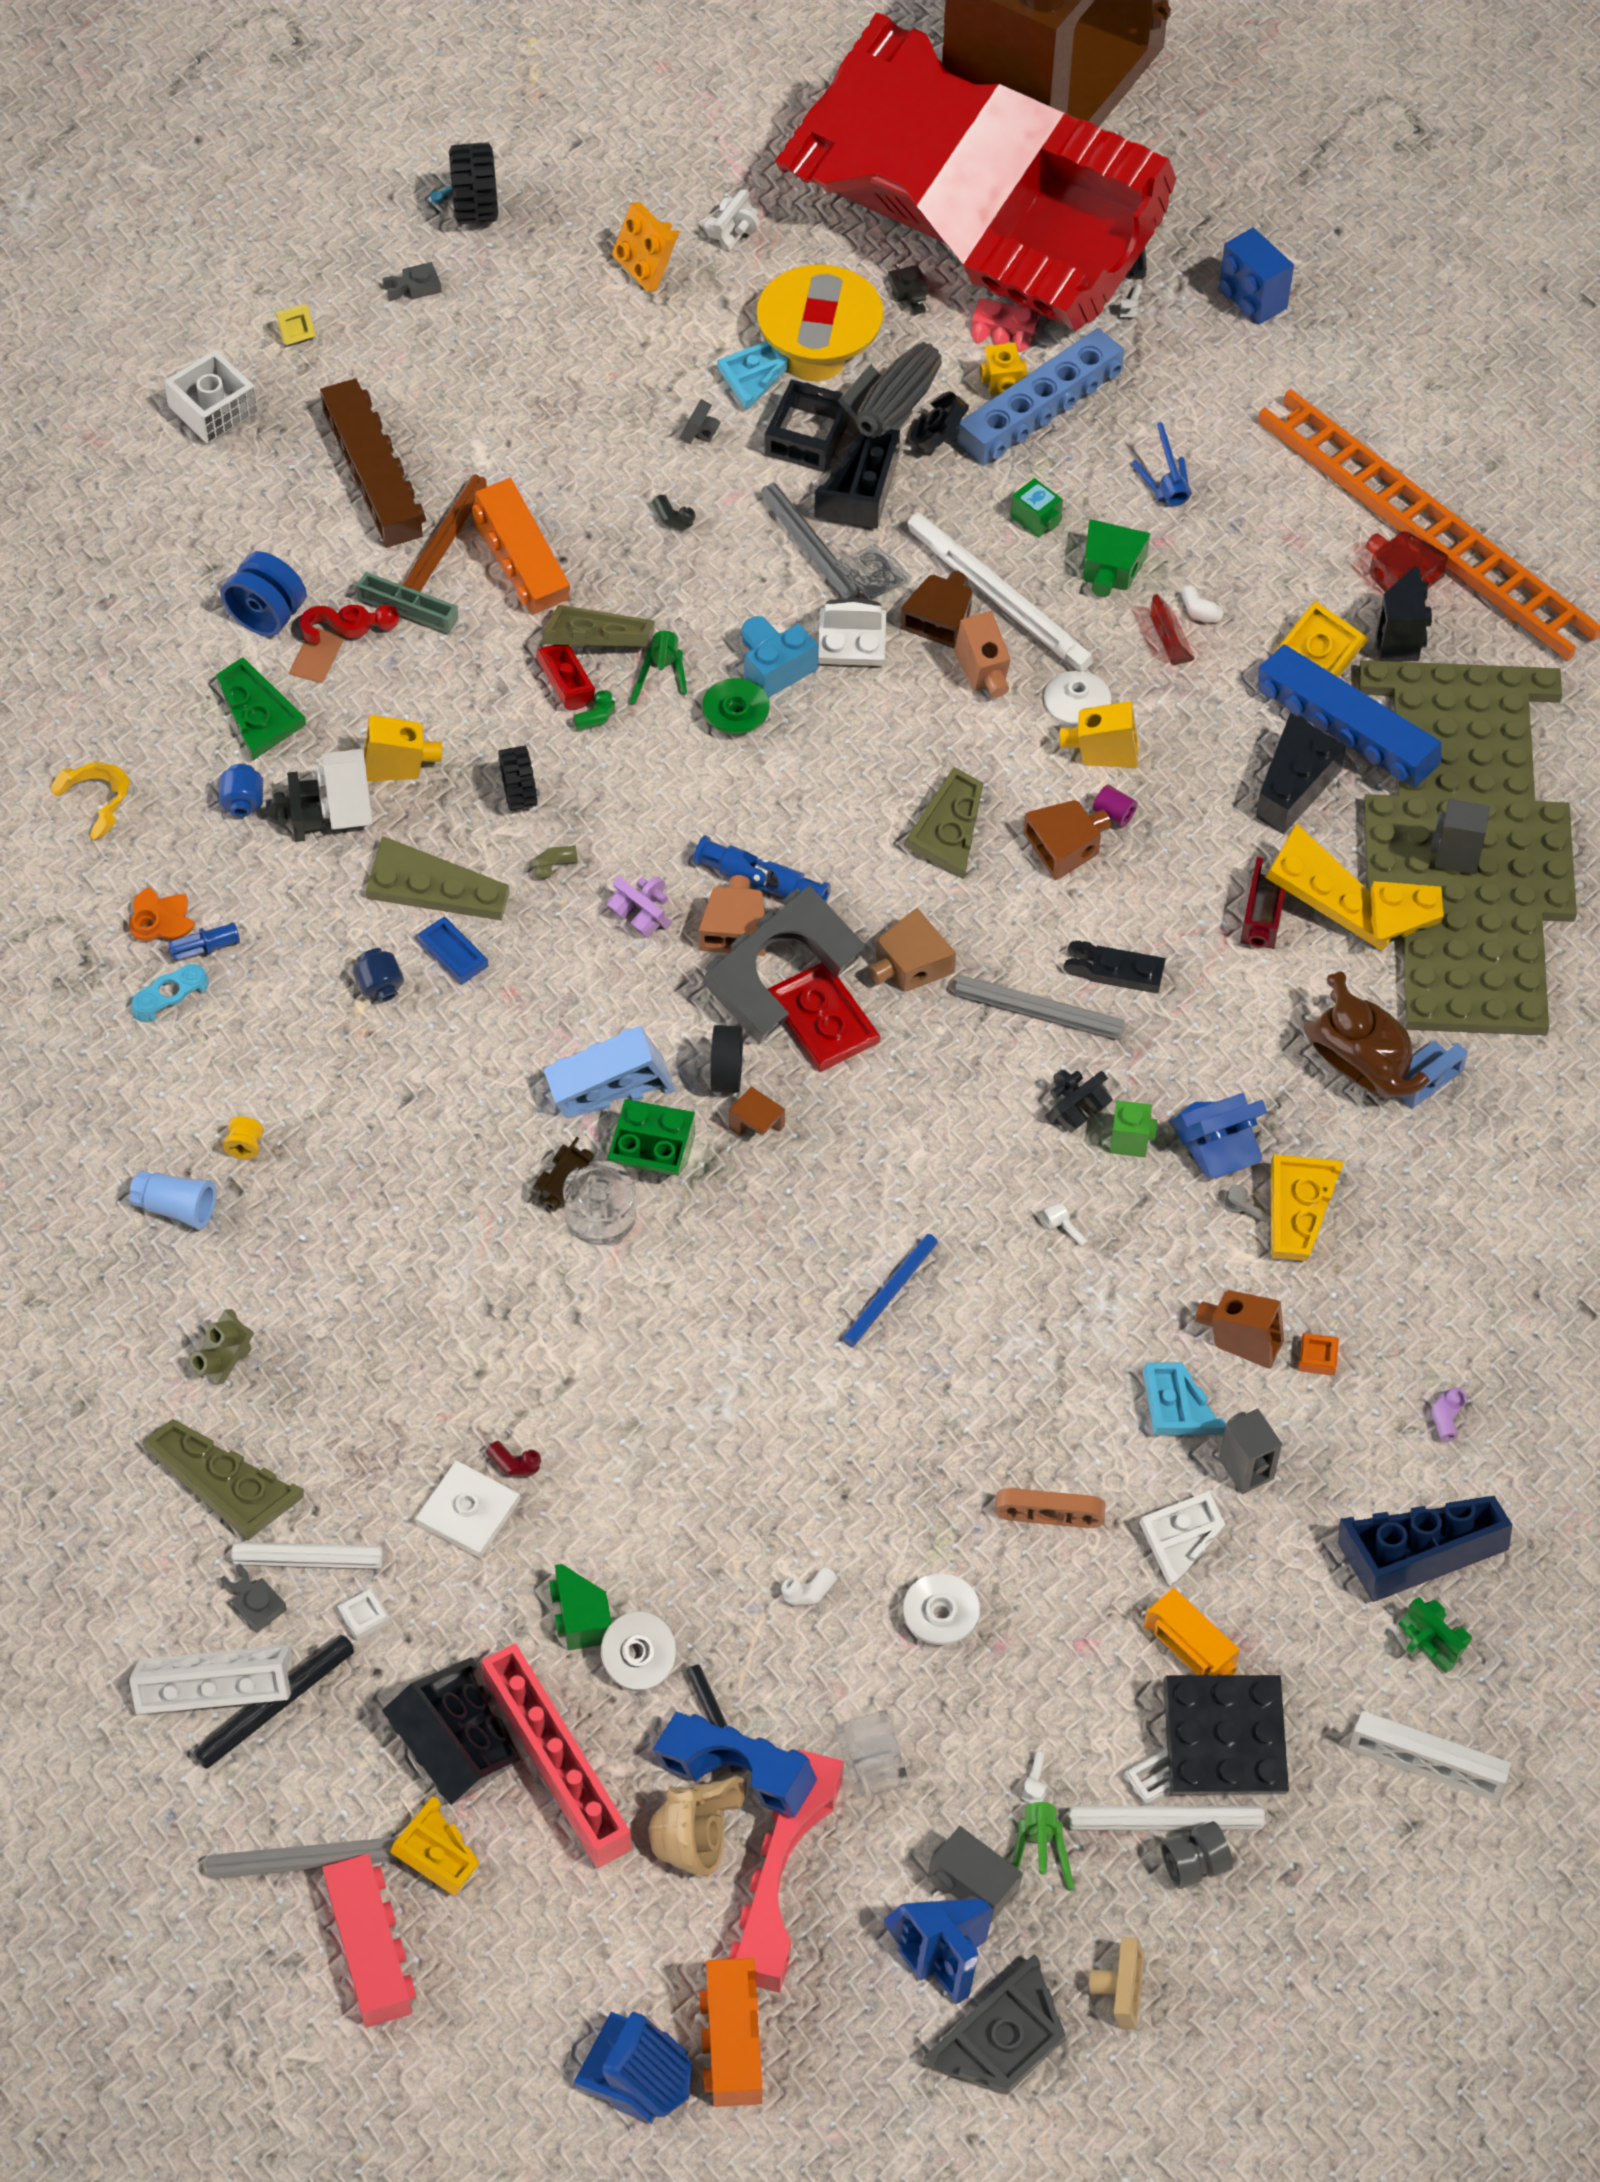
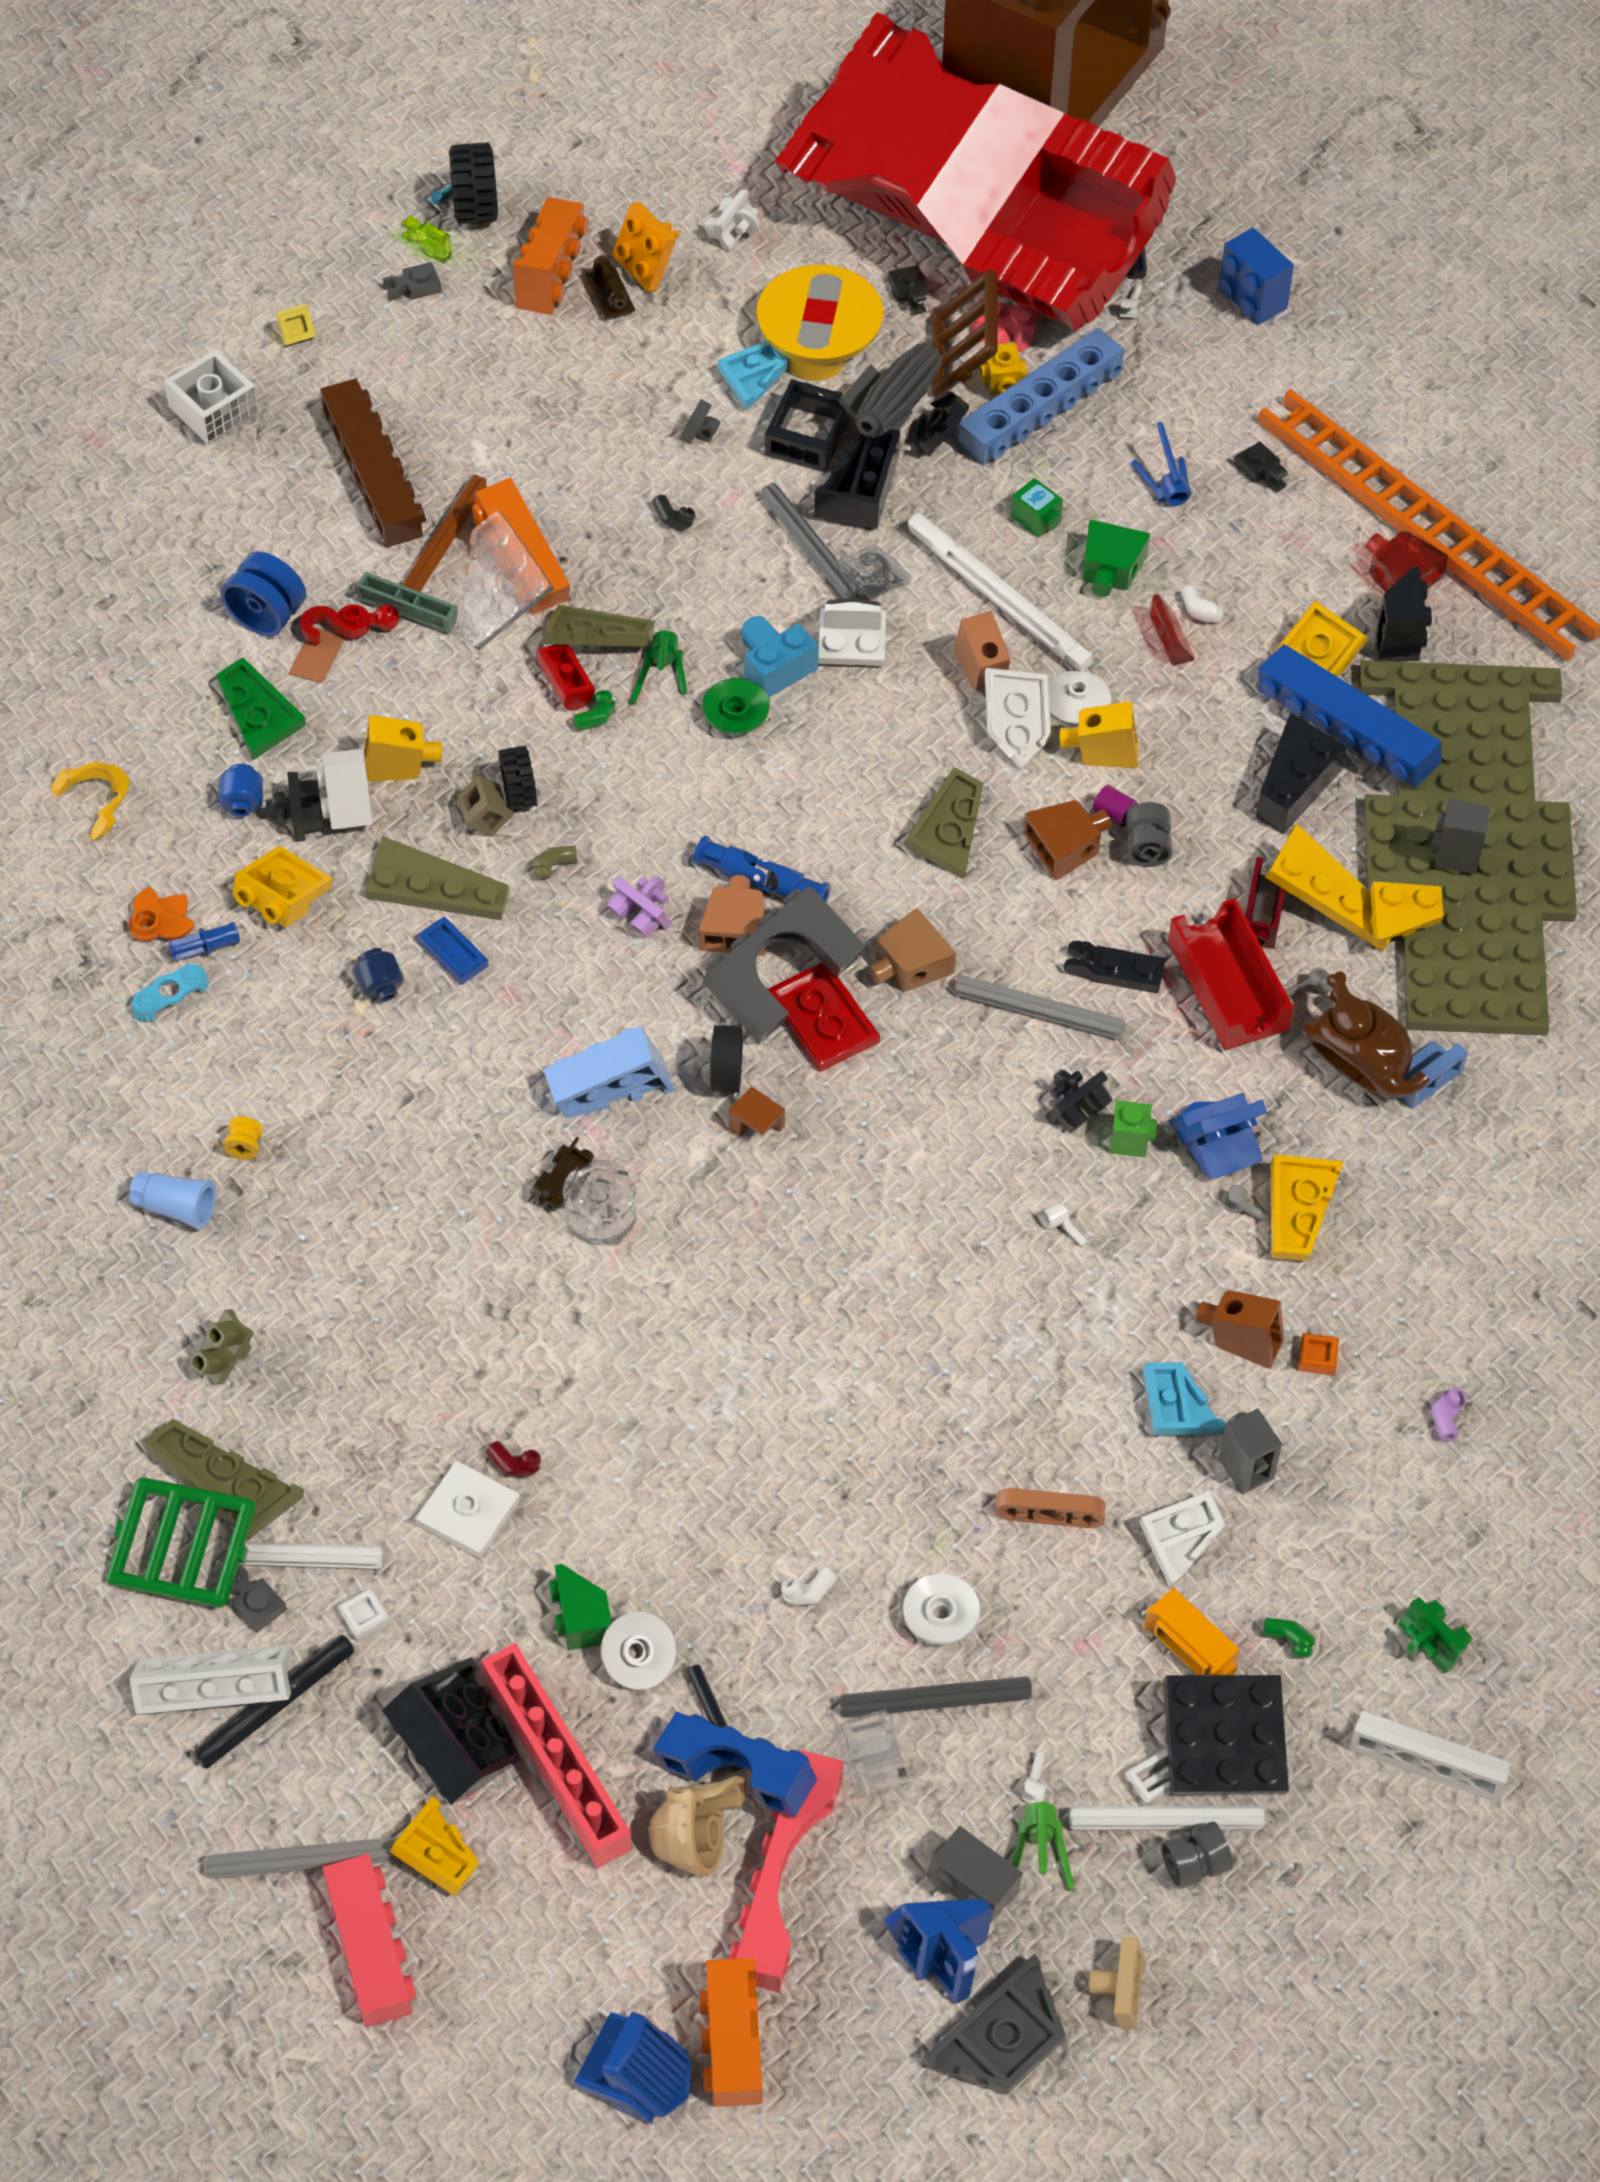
green slope [607,1099,695,1176] -> none
blue bar [842,1234,938,1347] -> none
reddish brown torso [900,571,973,649] -> none
dark blue wedge [1338,1496,1513,1602] -> none
none -> green bar [106,1477,256,1608]
none -> yellow plate [232,845,333,928]
none -> clear neon green plate [401,216,452,264]
none -> clear plate [456,510,555,650]
none -> dark tan brick [457,775,514,836]
none -> orange wedge [513,197,589,315]
none -> dark brown hinge [585,256,635,319]
none -> dark grey axle [840,1676,1032,1717]
none -> reddish brown bar [931,269,998,398]
none -> white tile [985,668,1051,769]
none -> dark grey wheel [1126,802,1172,867]
none -> red brick [1168,898,1294,1051]
none -> pearl dark grey plate [1234,441,1288,493]
none -> green arm [1263,1617,1316,1658]
none -> light grey hand [1284,967,1333,997]

